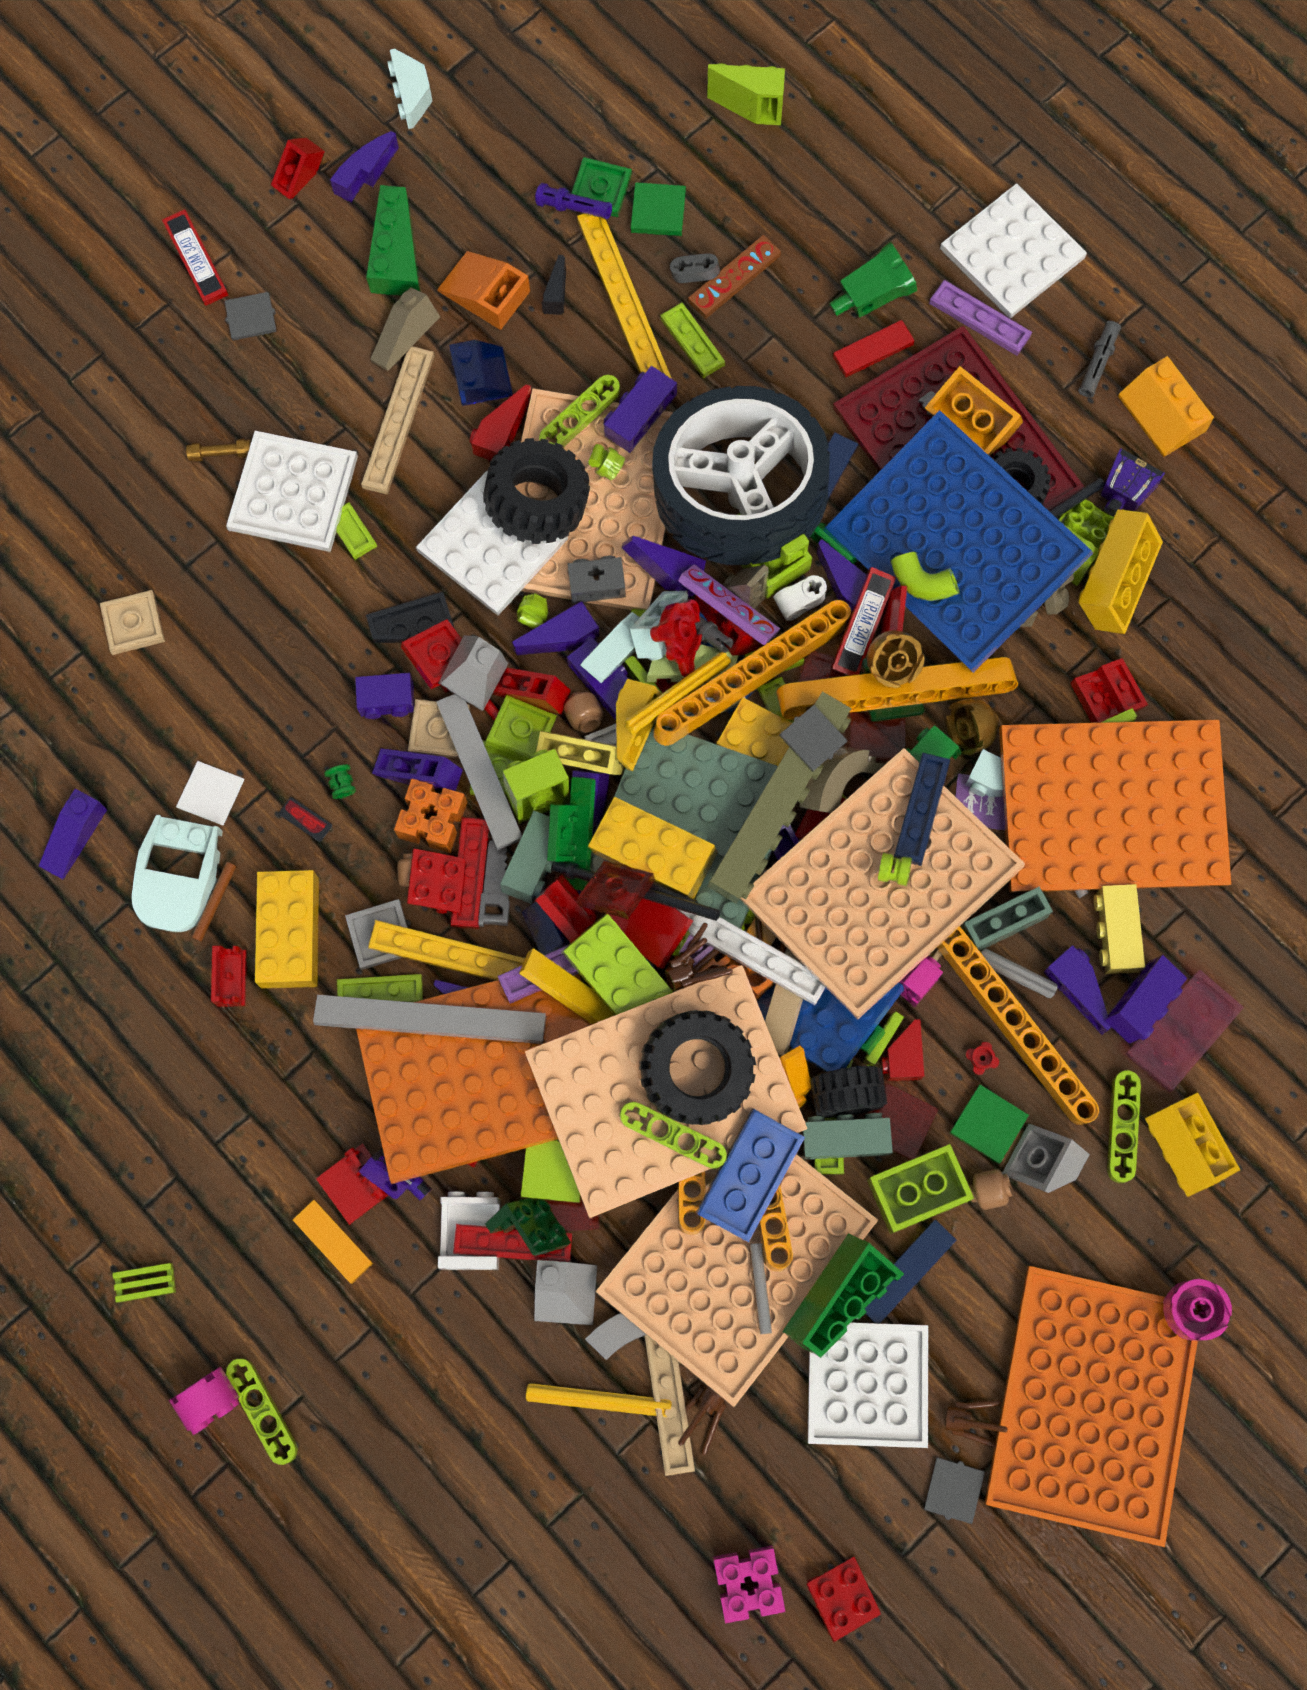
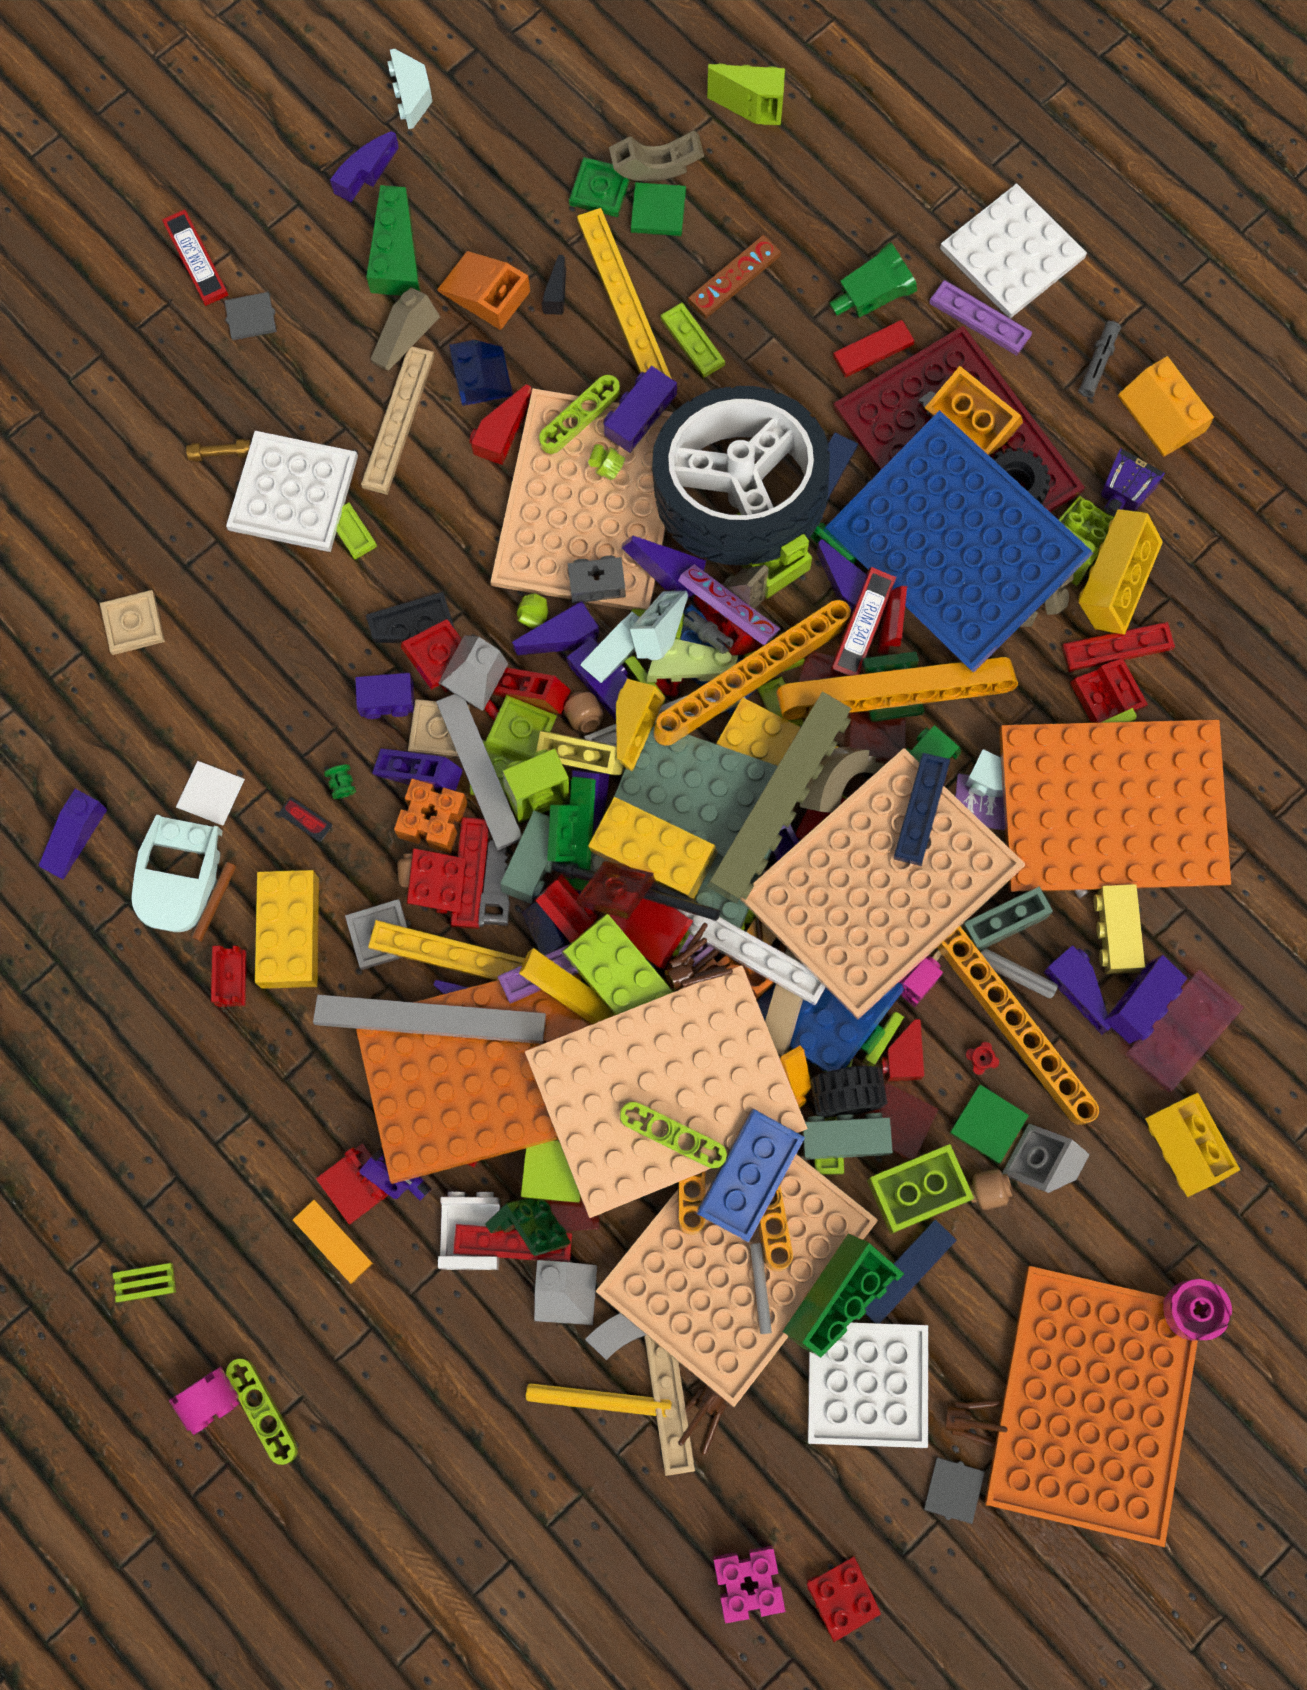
red slope [271,137,325,199] -> none
lime tile [337,974,423,1002] -> none
white plate [416,471,568,616] -> none
black tyre [483,438,590,544] -> none
dark purple pin [535,183,612,219] -> none
yellow axle [624,652,731,734] -> none
black tyre [639,1010,756,1125] -> none
red tile [650,599,702,677] -> none
dark grey beam [670,254,720,283] -> none
white piece [773,575,827,621] -> none
dark grey piece [779,705,847,772] -> none
pearl gold cylinder [867,630,925,688] -> none
lime wheel [878,852,912,886] -> none
lime cylinder [891,552,959,601] -> none
pearl gold cylinder [946,699,999,755] -> none
black bar [1049,478,1105,518] -> none
lime beam [1107,1070,1141,1183] -> none
none -> dark tan arch [609,131,704,182]
none -> red tile [1062,622,1175,672]

